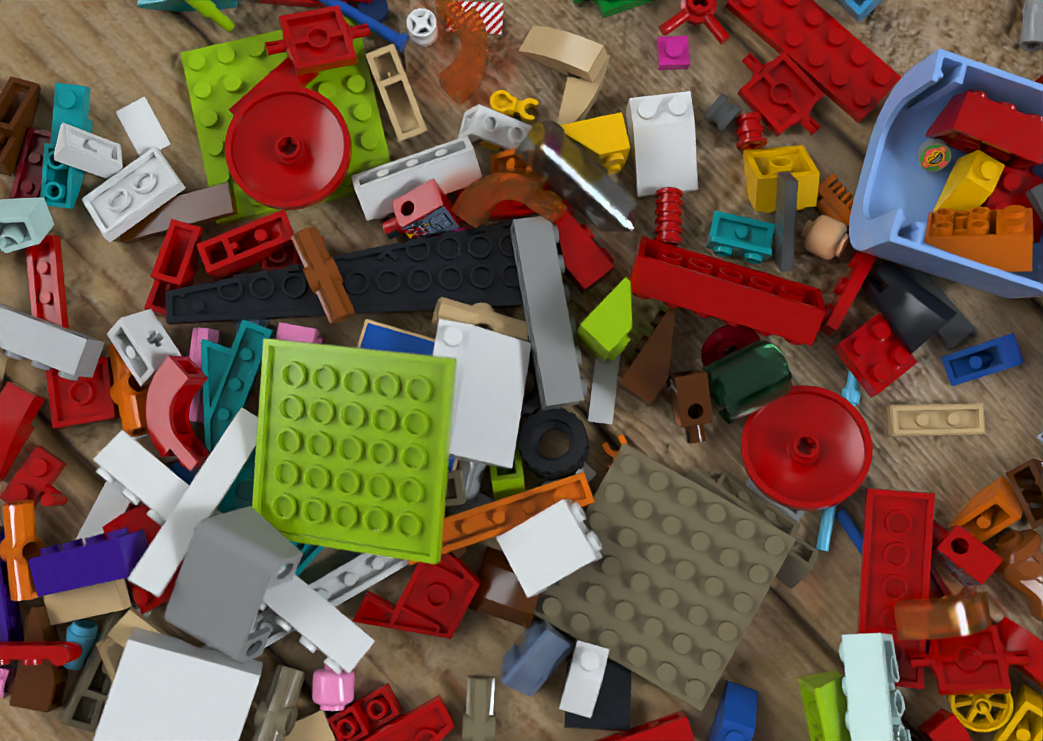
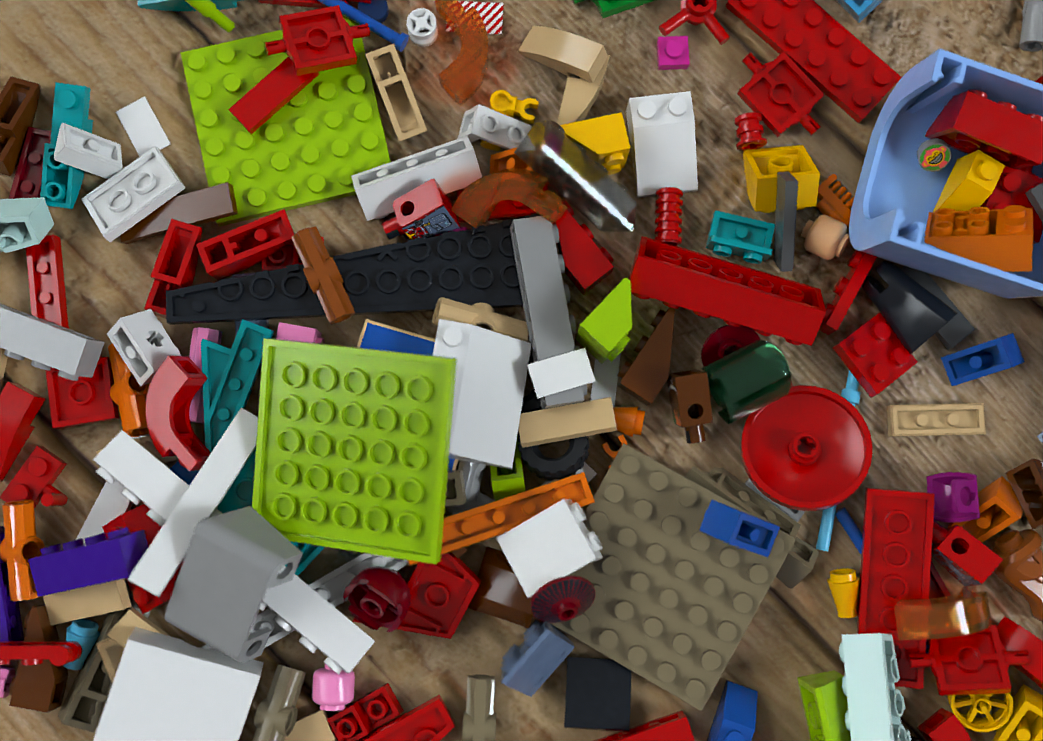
red dish [225,85,352,210] -> none
white slope [559,640,609,718] -> none
dark grey wheel [704,94,742,133] -> none
none -> dark red cylinder [343,566,411,632]
none -> tan tile [519,397,617,448]
none -> white sticker [527,348,595,398]
none -> dish [530,576,595,623]
none -> orange cone [613,407,645,437]
none -> blue slope [699,499,780,557]
none -> yellow cone [827,568,860,618]
none -> magenta piece [926,472,980,522]

